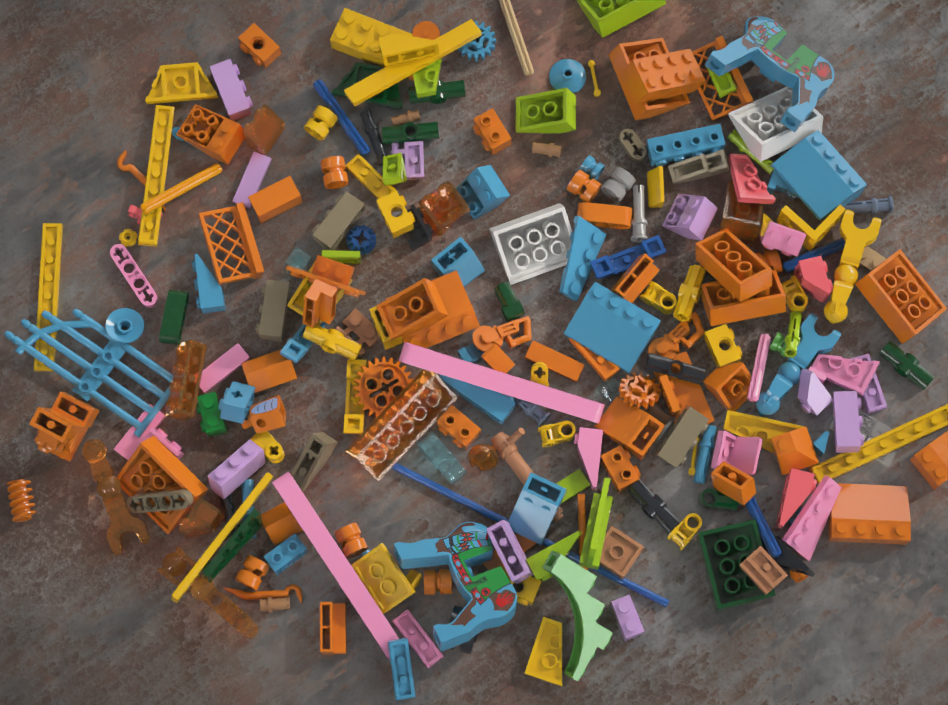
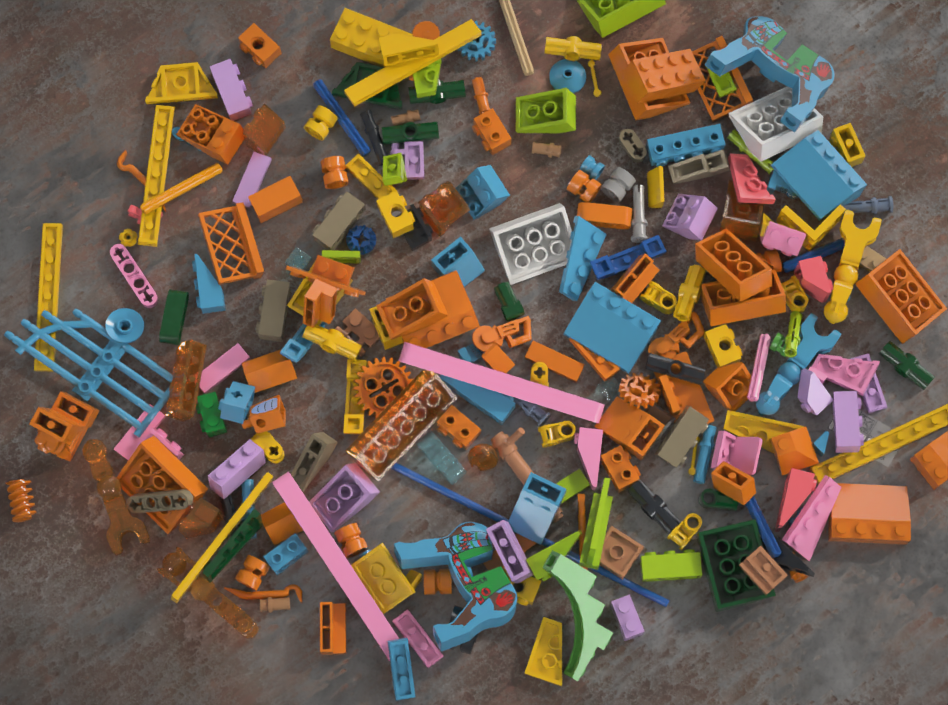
none -> lavender slope [309,463,380,532]
none -> orange axle [472,77,490,115]
none -> yellow piece [544,36,602,61]
none -> lime brick [640,549,702,582]
none -> yellow brick [829,123,865,167]

